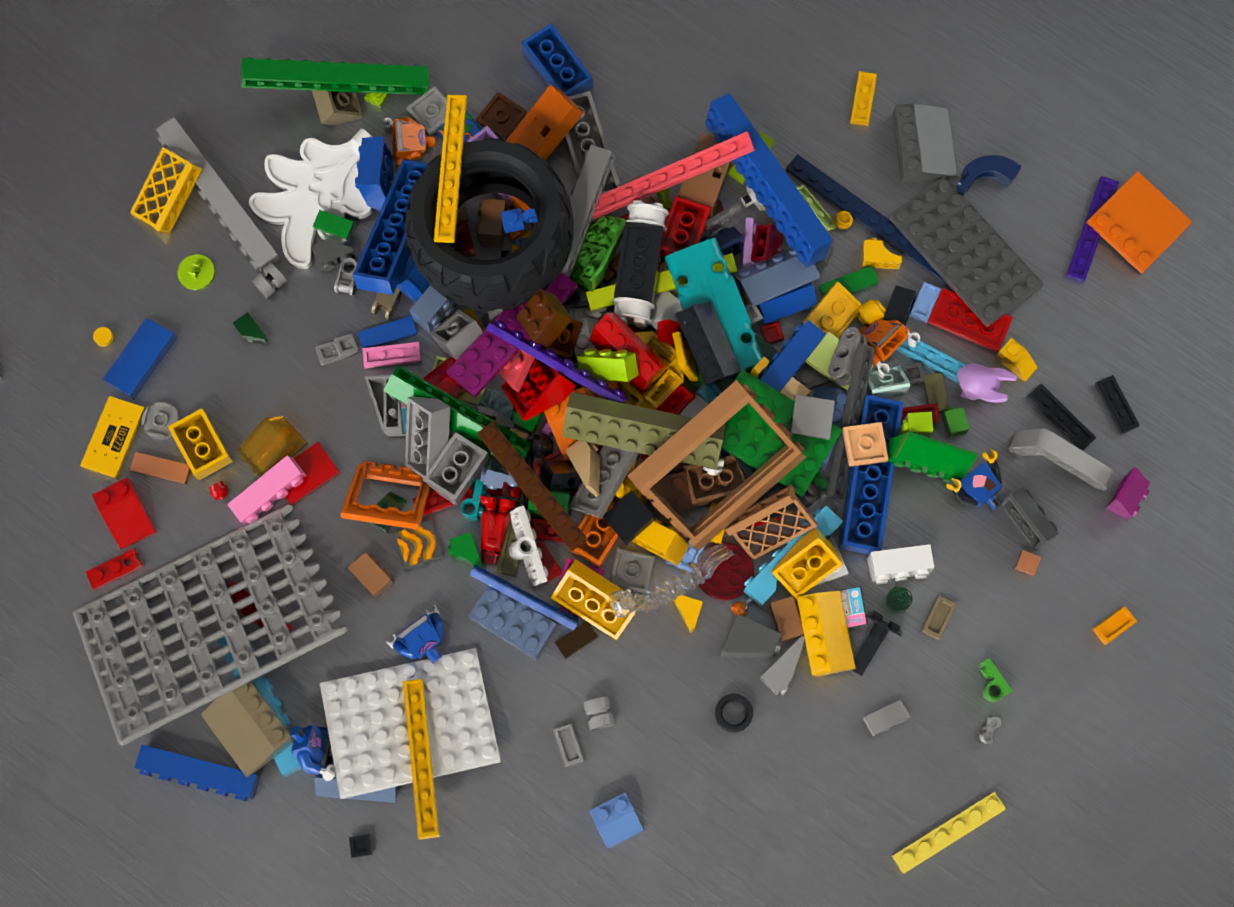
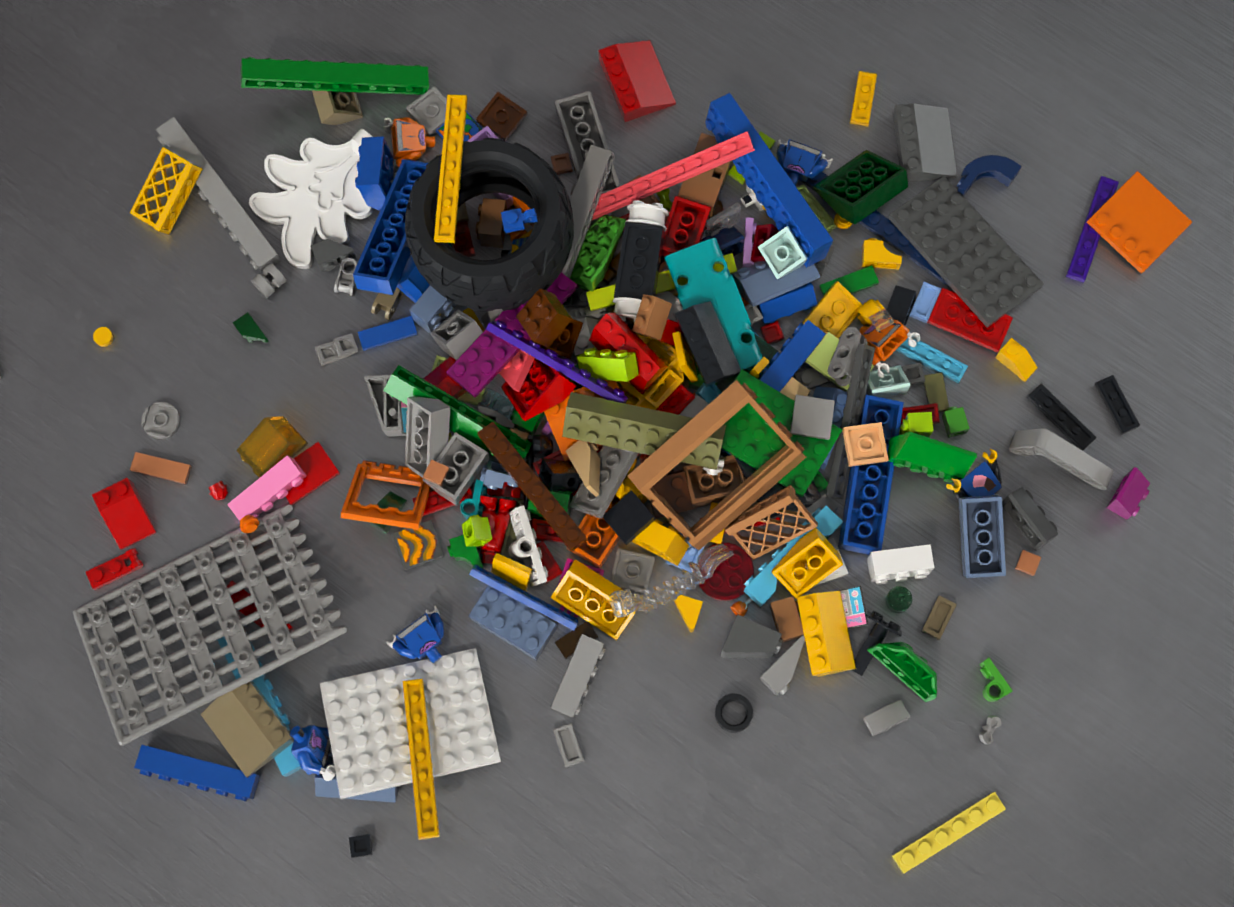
yellow tile [80,396,146,479] -> none
blue slope [102,318,177,399] -> none
yellow brick [168,408,233,481] -> none
lime piece [177,254,215,290] -> none
green tile [312,210,355,240] -> none
medium nougat brick [348,552,393,599] -> none
bright pink plate [362,342,421,369] -> none
lime plate [364,93,390,108] -> none
orange brick [505,84,584,161] -> none
blue brick [521,23,593,97] -> none
light grey wheel [583,696,615,731] -> none
medium blue slope [589,793,644,849] -> none
lavender piece [957,363,1018,403] -> none
light orange tile [1093,606,1137,645] -> none
none -> orange plate [240,515,259,533]
none -> nougat tile [423,459,449,486]
none -> lime brick [462,515,492,547]
none -> yellow tile [491,553,532,592]
none -> nougat tile [550,153,573,175]
none -> light grey brick [550,634,606,718]
none -> red slope [599,41,676,122]
none -> medium nougat piece [632,294,672,341]
none -> light aqua slope [758,226,808,279]
none -> blue torso [776,139,833,186]
none -> dark green slope [813,150,908,225]
none -> green wedge [867,642,937,702]
none -> clear tile [868,309,894,332]
none -> sand blue brick [958,495,1006,578]

